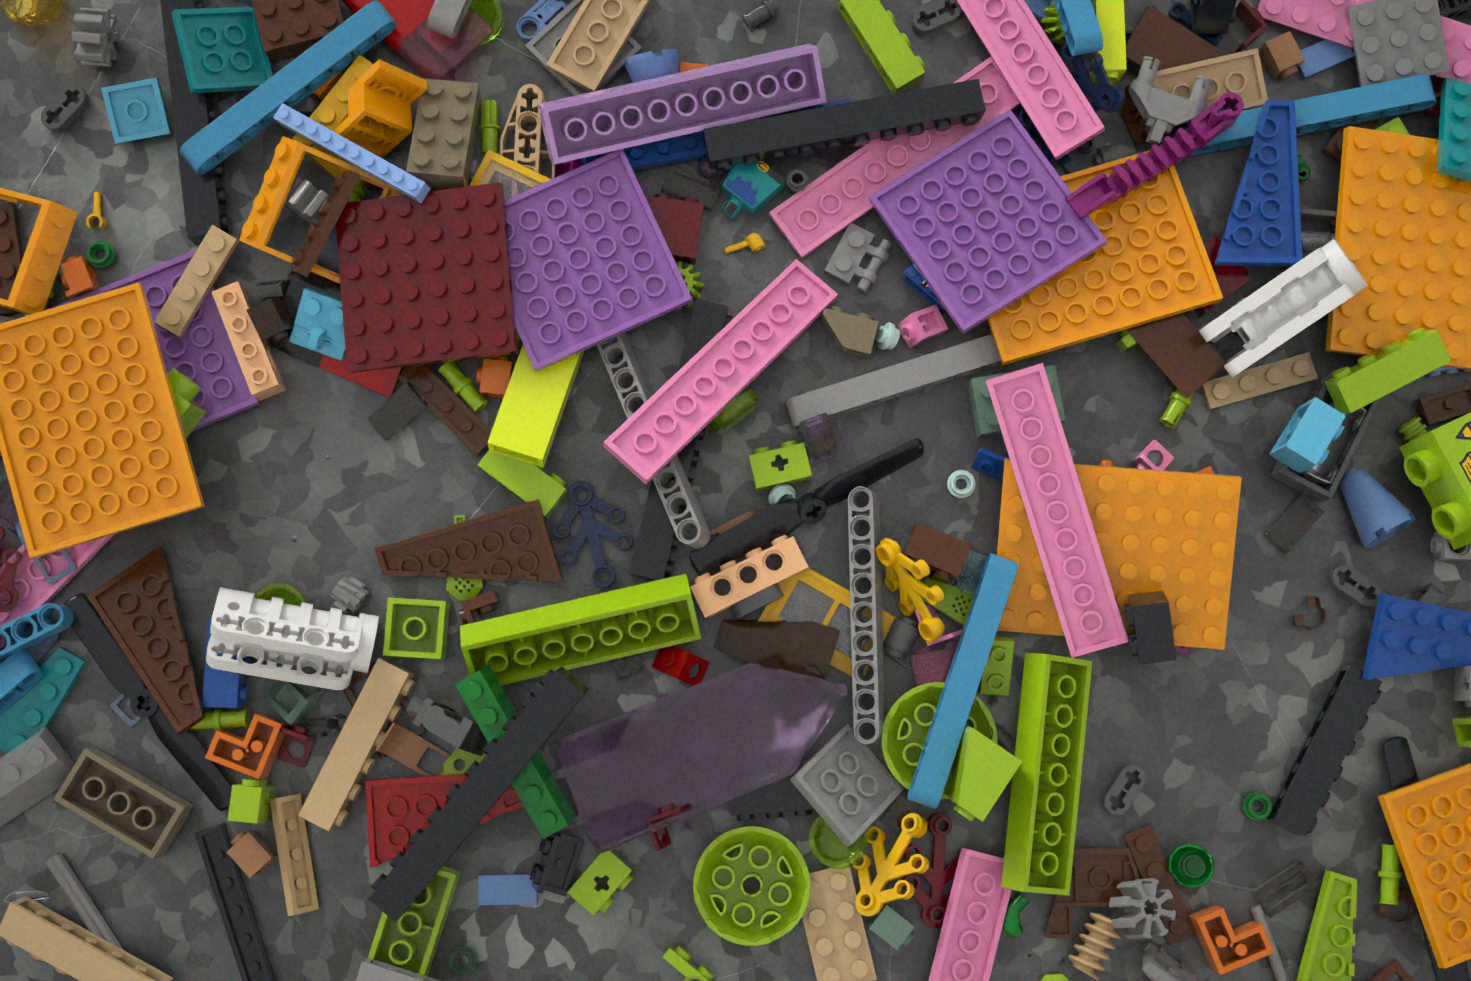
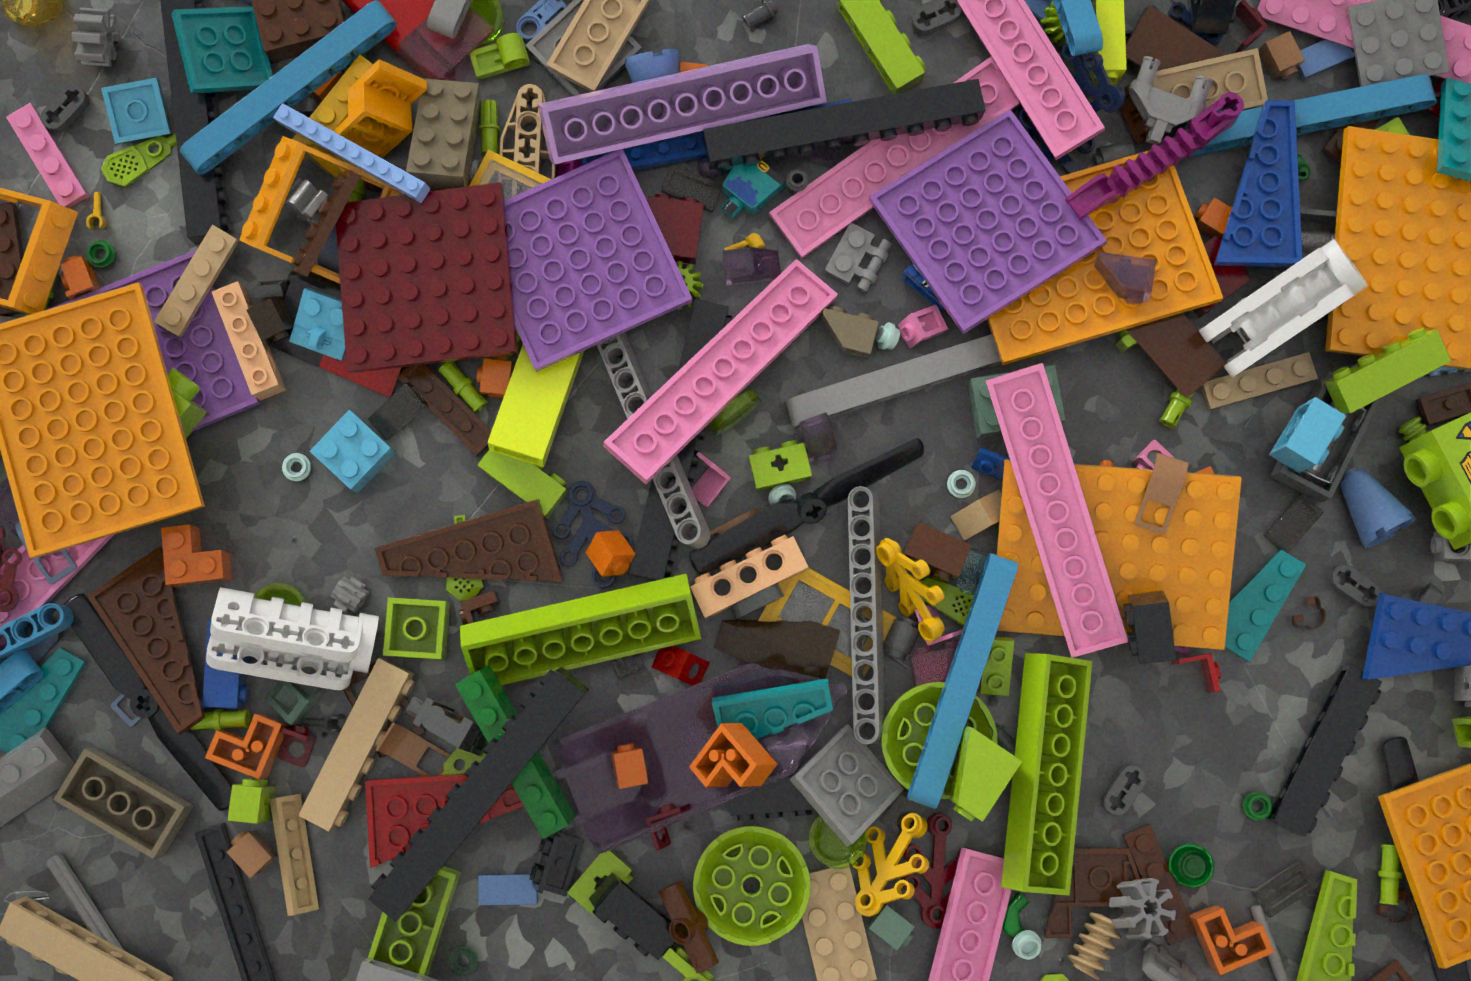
none -> bright pink plate [6,103,89,208]
none -> lime piece [101,133,177,187]
none -> orange brick [161,524,232,587]
none -> light aqua plate [282,453,311,482]
none -> medium azure brick [310,410,397,494]
none -> lime plate [469,33,531,80]
none -> orange brick [585,530,636,577]
none -> black brick [589,872,675,960]
none -> orange brick [611,743,648,789]
none -> reddish brown piece [658,880,719,974]
none -> orange brick [689,723,778,788]
none -> bright pink bracket [692,452,731,507]
none -> teal wing [712,679,833,741]
none -> clear purple slope [722,247,781,286]
none -> tan slope [950,489,1002,541]
none -> light aqua plate [1012,930,1041,960]
none -> slope [1094,252,1156,304]
none -> medium nougat piece [1135,453,1189,534]
none -> red bracket [1172,653,1221,693]
none -> orange brick [1194,197,1231,240]
none -> teal wing [1225,550,1306,662]

